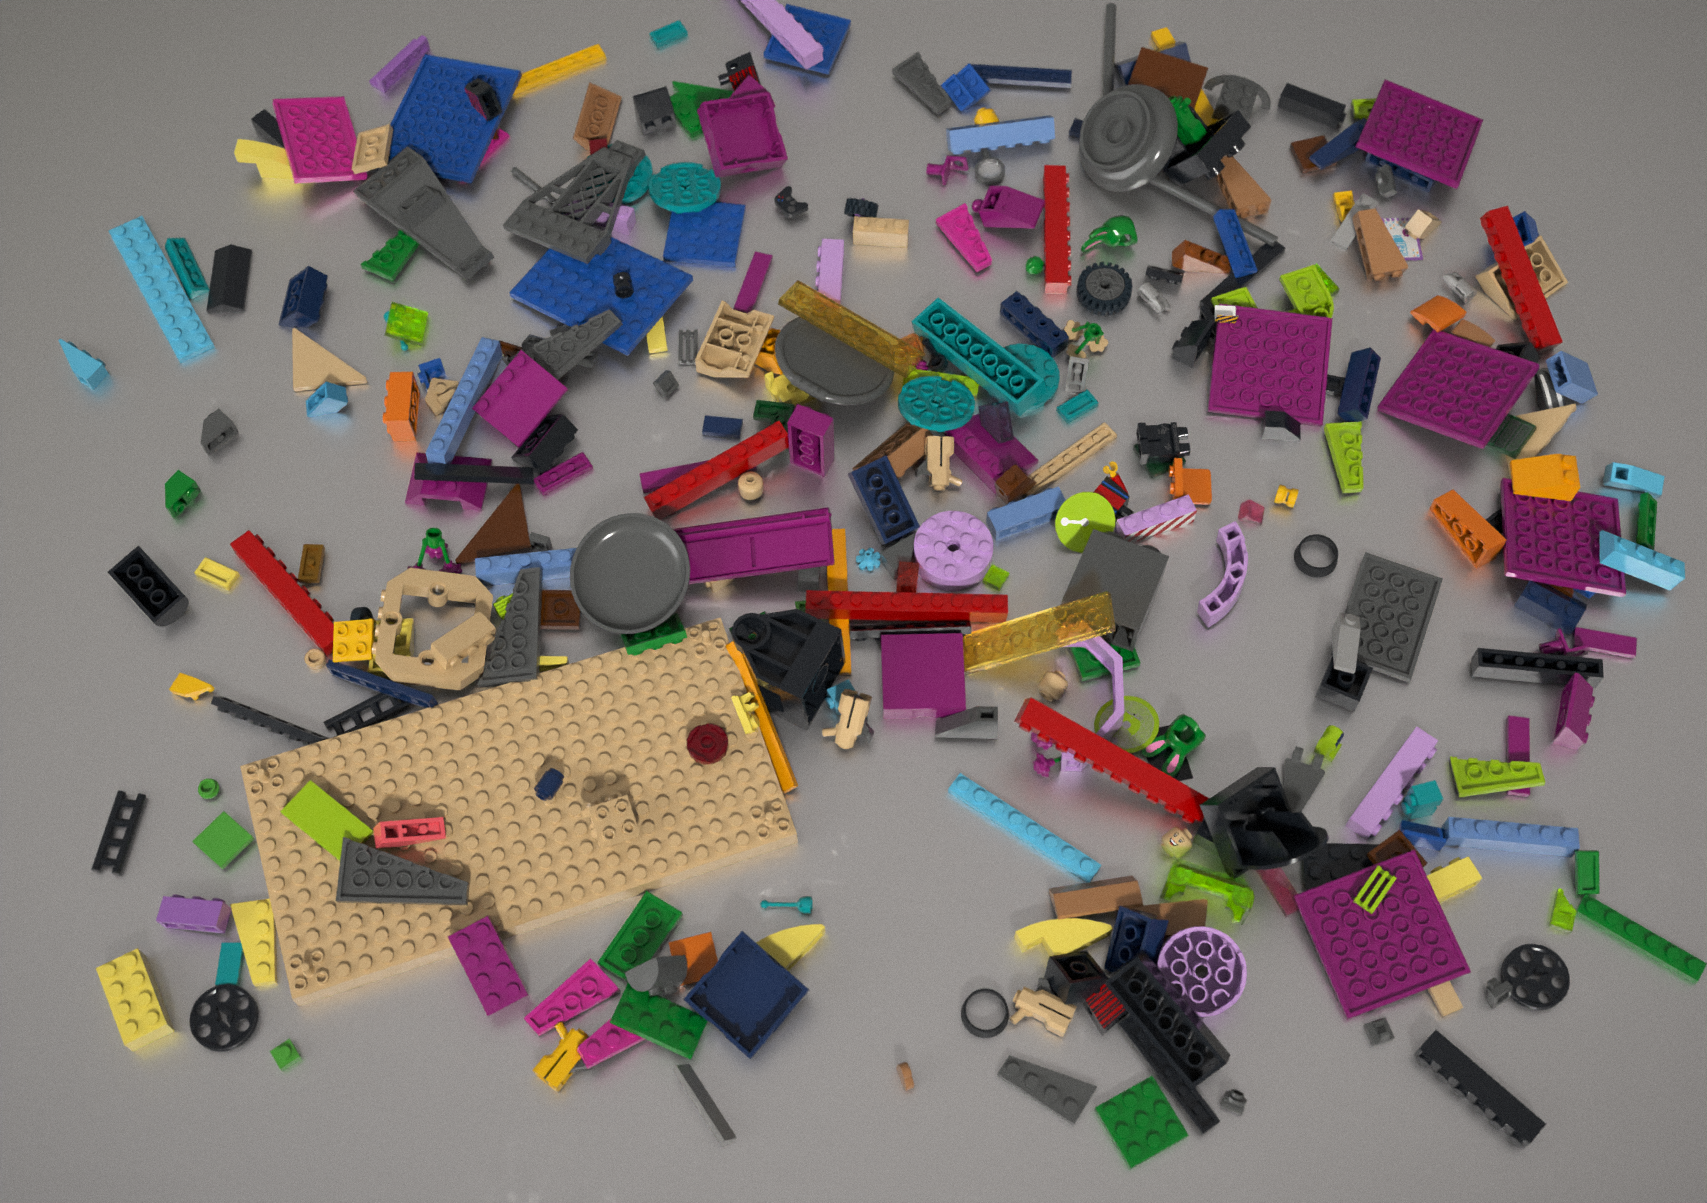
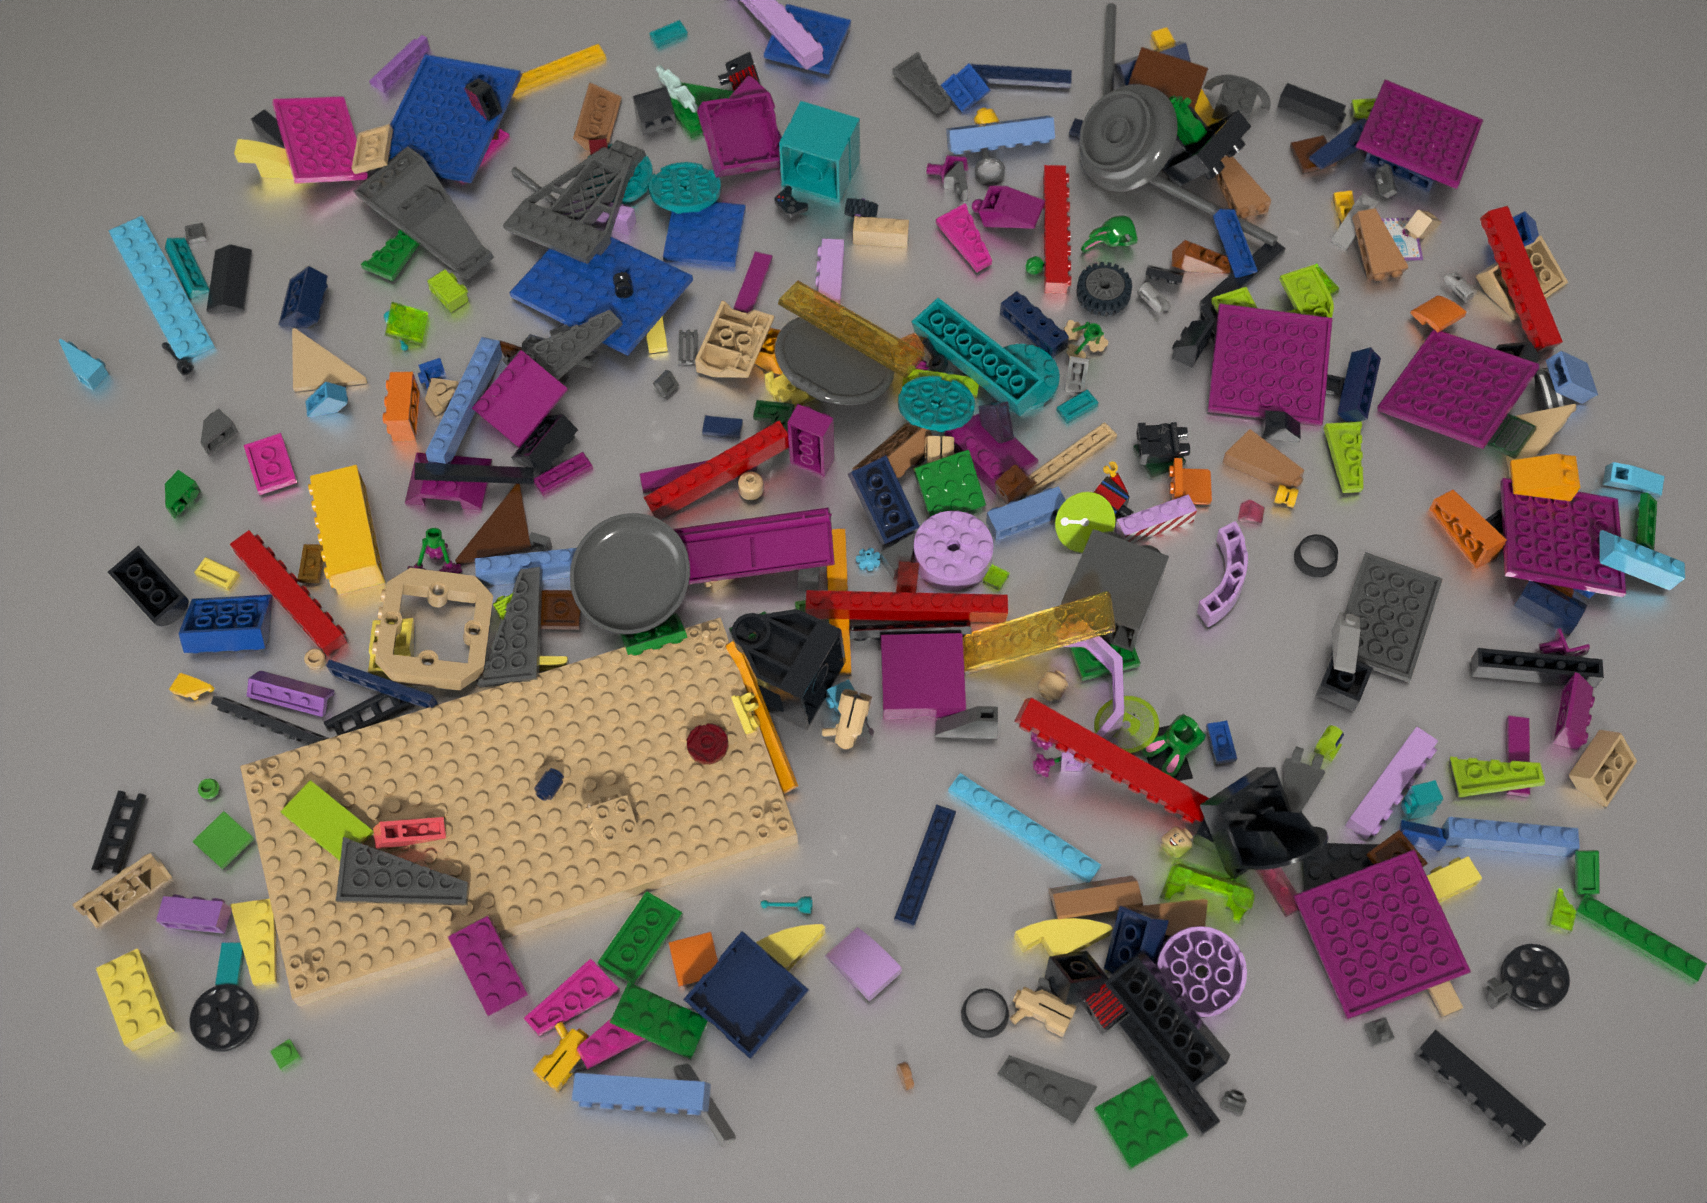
yellow plate [333,607,376,663] -> none
tan brick [430,611,496,670] -> none
dark grey brick [625,955,688,996] -> none
sticker [1215,305,1239,323] -> none
lime tile [1353,866,1397,914] -> none
medium nougat slope [1451,319,1496,347] -> none
magenta tile [1572,627,1637,659] -> none
none -> tan piece [72,852,173,928]
none -> black hinge [162,342,194,375]
none -> blue slope [178,594,273,654]
none -> dark grey tile [185,223,206,244]
none -> dark pink plate [244,433,297,495]
none -> medium lavender panel [246,671,335,717]
none -> yellow brick [308,465,385,595]
none -> lime brick [427,269,469,313]
none -> medium blue brick [572,1073,711,1116]
none -> light aqua piece [656,65,698,112]
none -> teal piece [779,101,860,204]
none -> lavender slope [825,927,902,1001]
none -> dark blue tile [894,804,956,928]
none -> green plate [913,449,986,518]
none -> dark grey slope [944,161,968,202]
none -> blue plate [1206,721,1237,765]
none -> medium nougat slope [1222,429,1305,489]
none -> tan slope [1569,730,1637,807]

